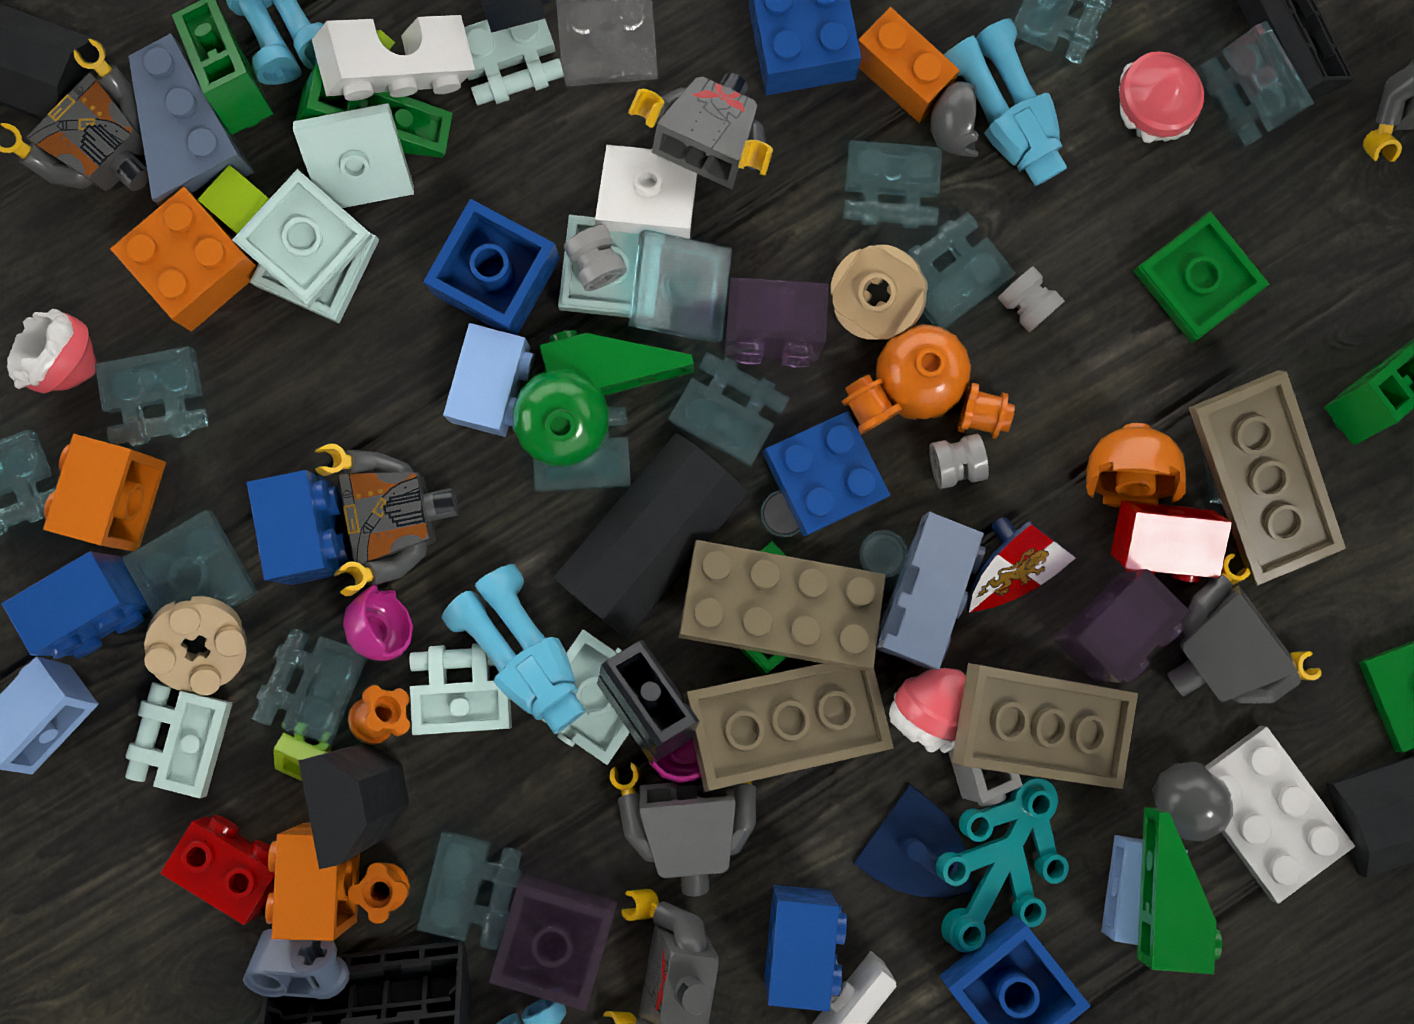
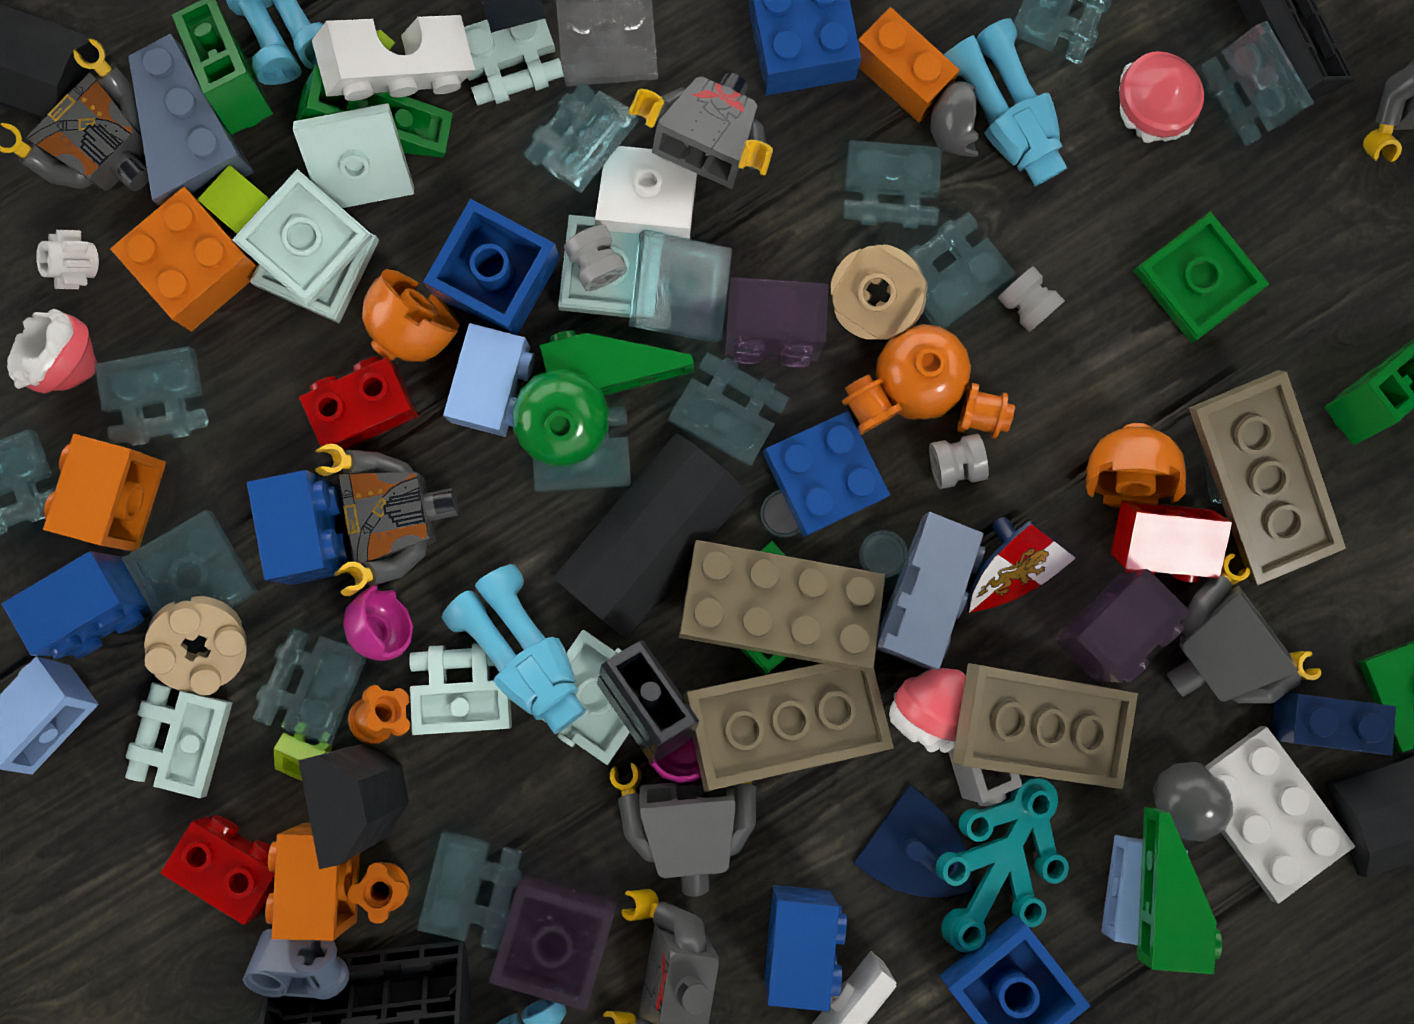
none -> white gear [36,230,99,289]
none -> red brick [299,356,419,450]
none -> orange cylinder [362,269,460,362]
none -> clear light blue plate [523,82,639,192]
none -> dark blue brick [1272,693,1396,756]

